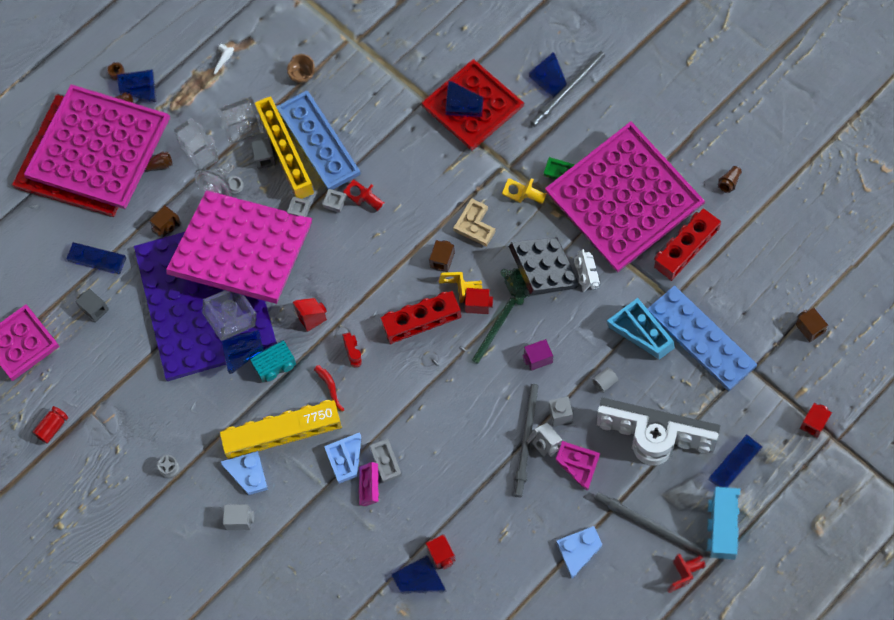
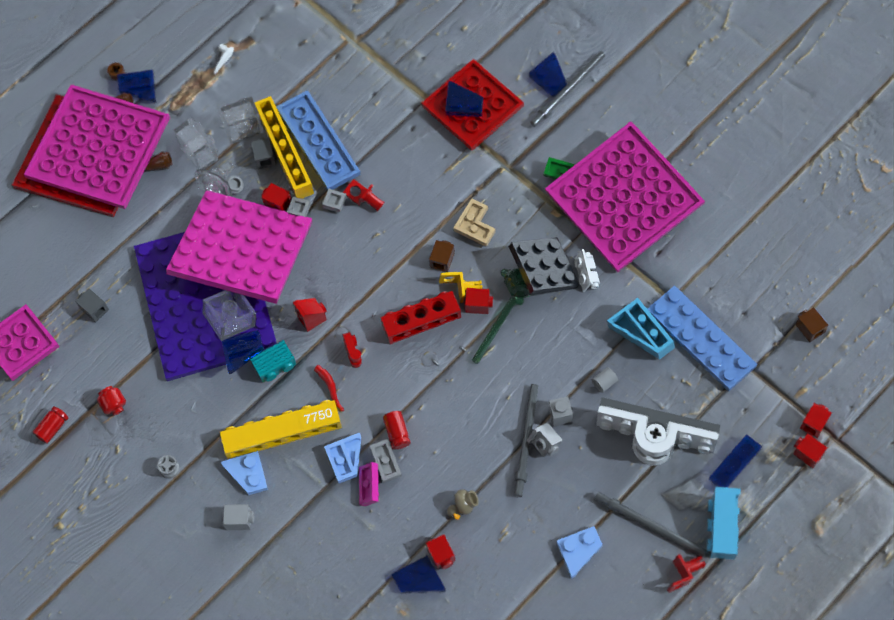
clear blue plate [66,242,126,274] -> none
reddish brown brick [149,205,182,237] -> none
medium nougat hair [287,54,315,83] -> none
yellow bracket [502,178,546,204] -> none
magenta brick [522,339,553,371] -> none
dark pink wing [556,441,600,490] -> none
red brick [654,208,721,281] -> none
reddish brown cone [718,166,742,193] -> none
none -> red head [97,386,126,416]
none -> red brick [261,183,292,211]
none -> red piece [383,411,411,450]
none -> dark tan animal [447,489,478,520]
none -> red brick [793,434,828,469]

